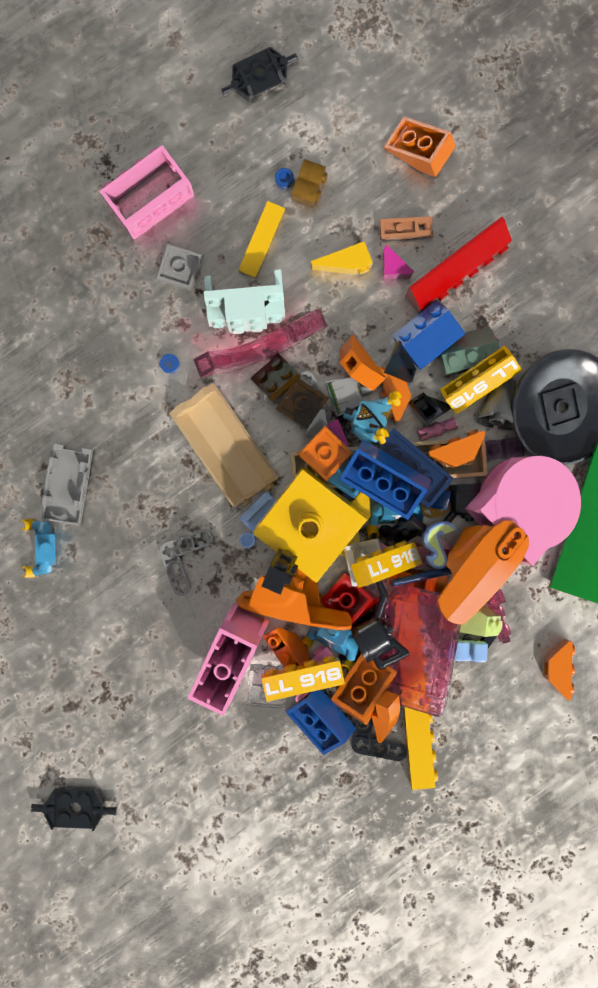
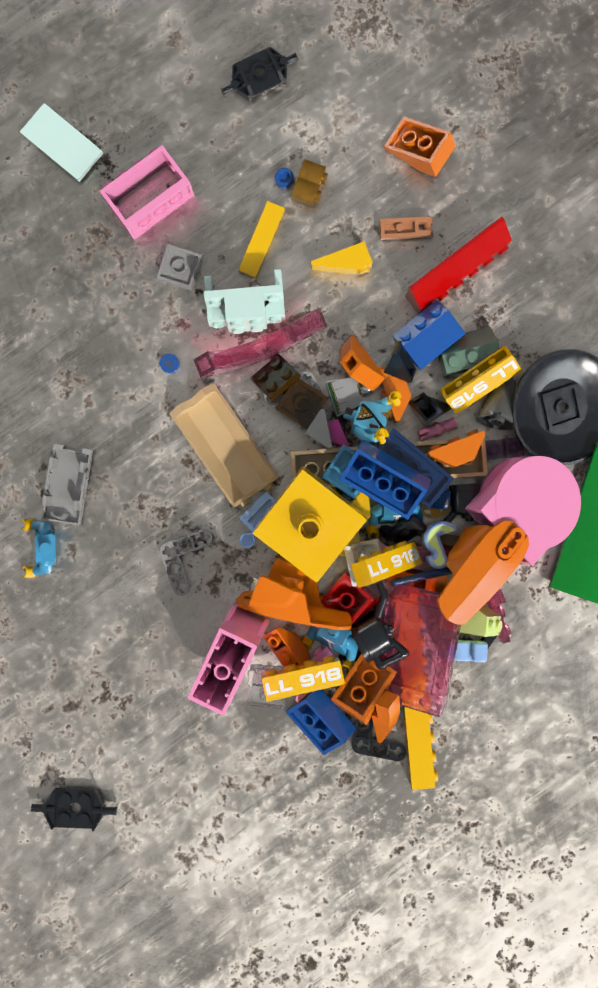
black brick [261,549,298,595] -> none
orange tile [297,426,353,481] -> none
dark pink slope [382,245,414,279] -> none
orange slope [543,639,575,700] -> none
none -> light aqua tile [20,103,103,182]
none -> dark tan slope [440,534,460,550]

